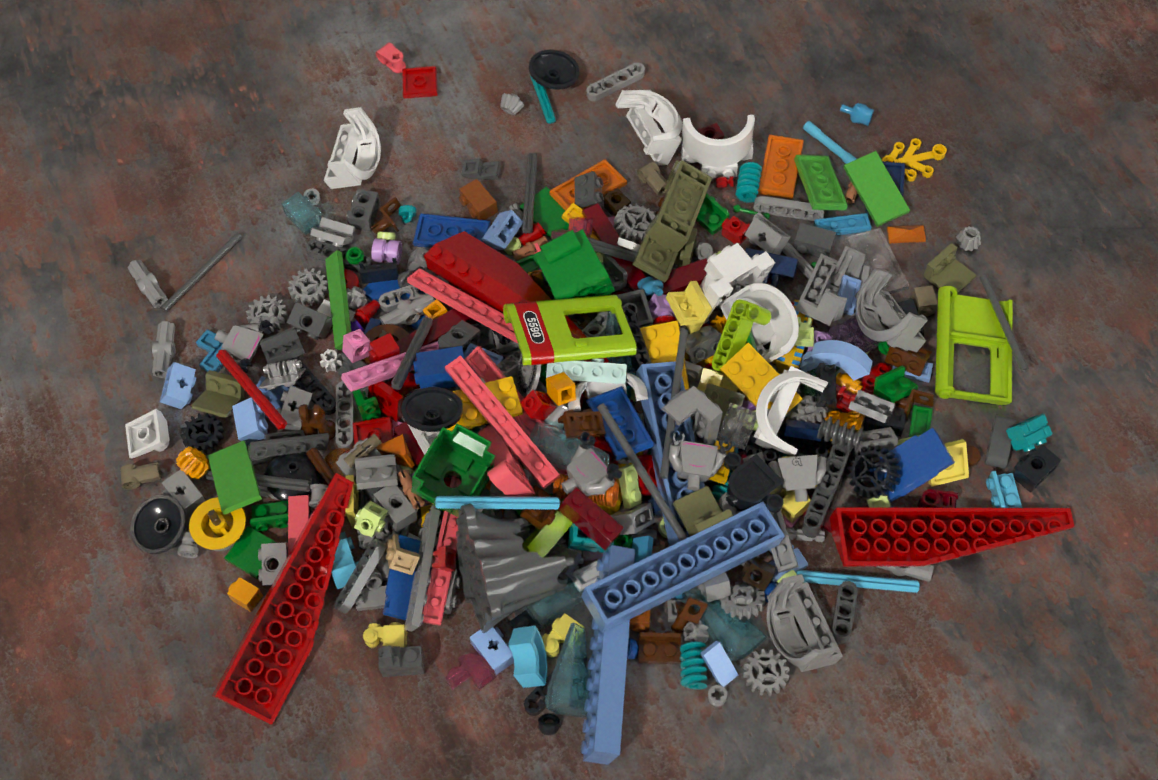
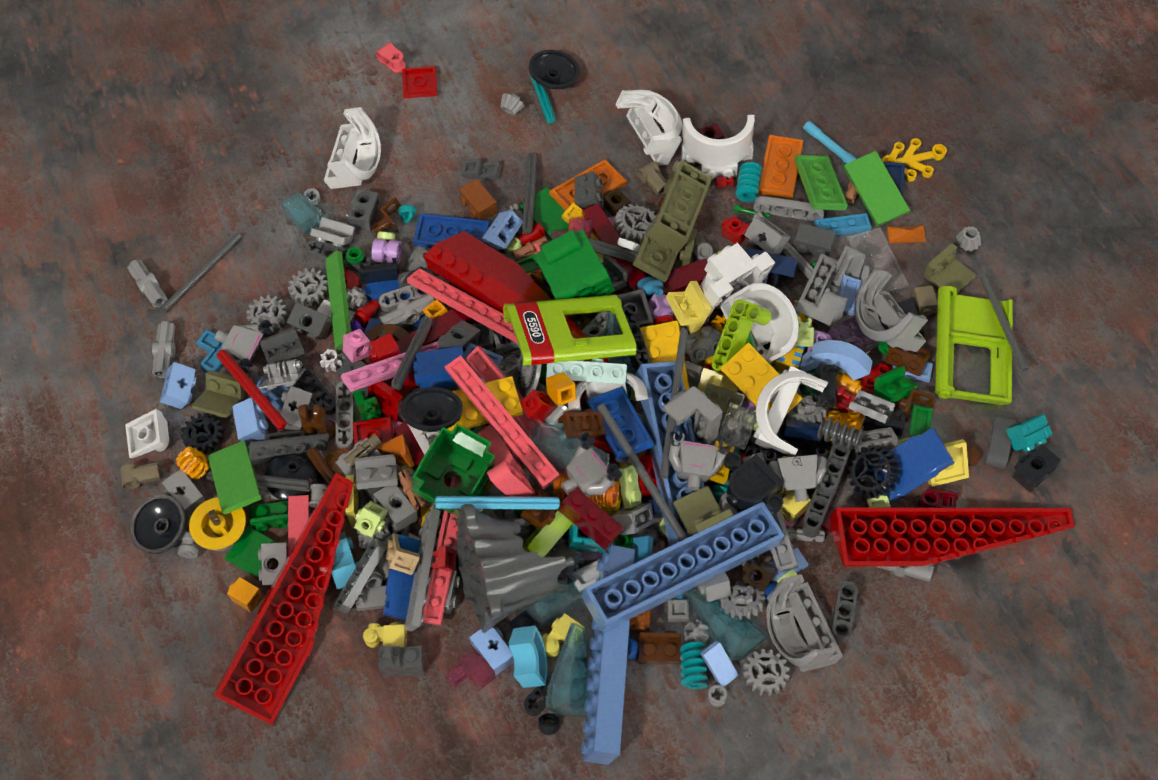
light grey beam [587,63,645,101] -> none
reddish brown bracket [671,597,708,634] -> none
green bracket [696,193,729,236] -> none
medium azure axle [796,570,920,593] -> none
dark azure piece [840,103,874,126] -> none
medium azure bracket [986,471,1022,508] -> none

